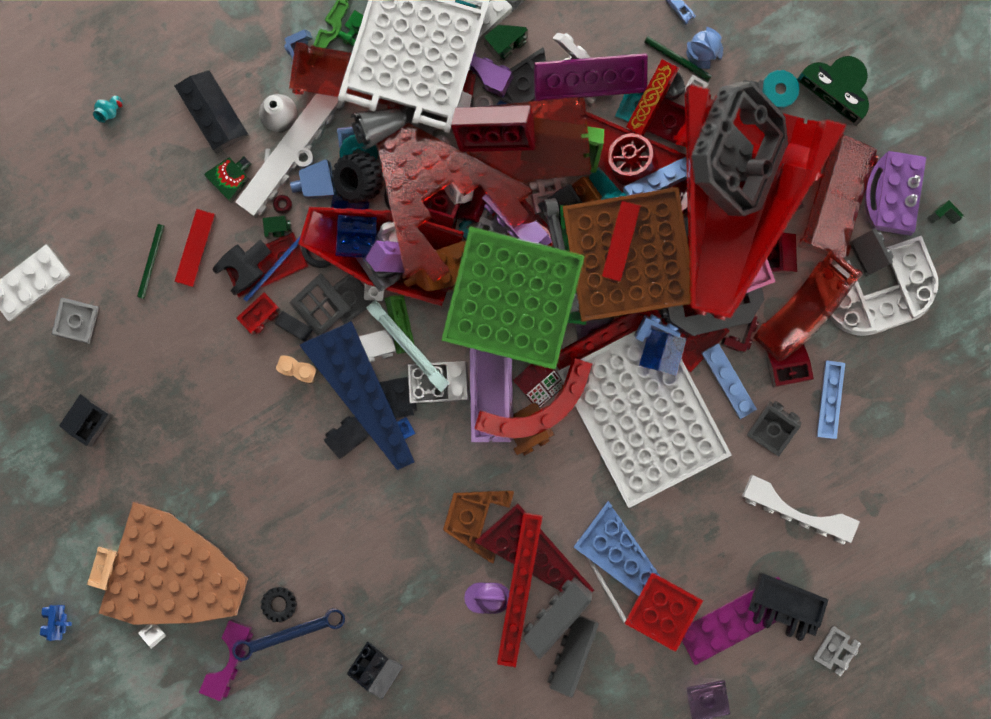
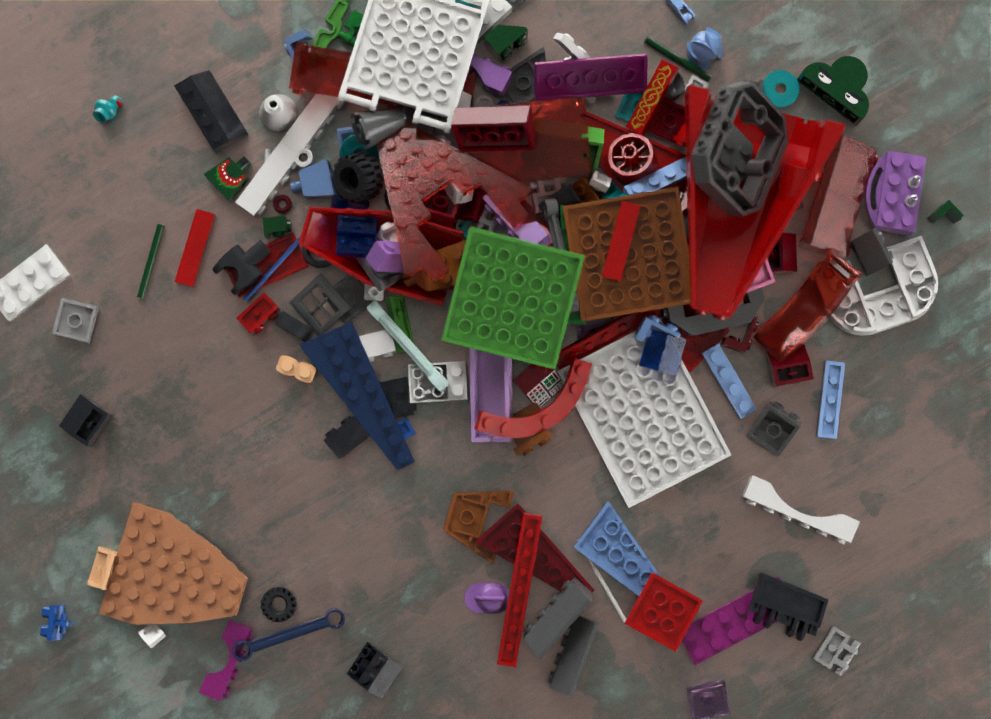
none -> white plate [589,170,612,193]

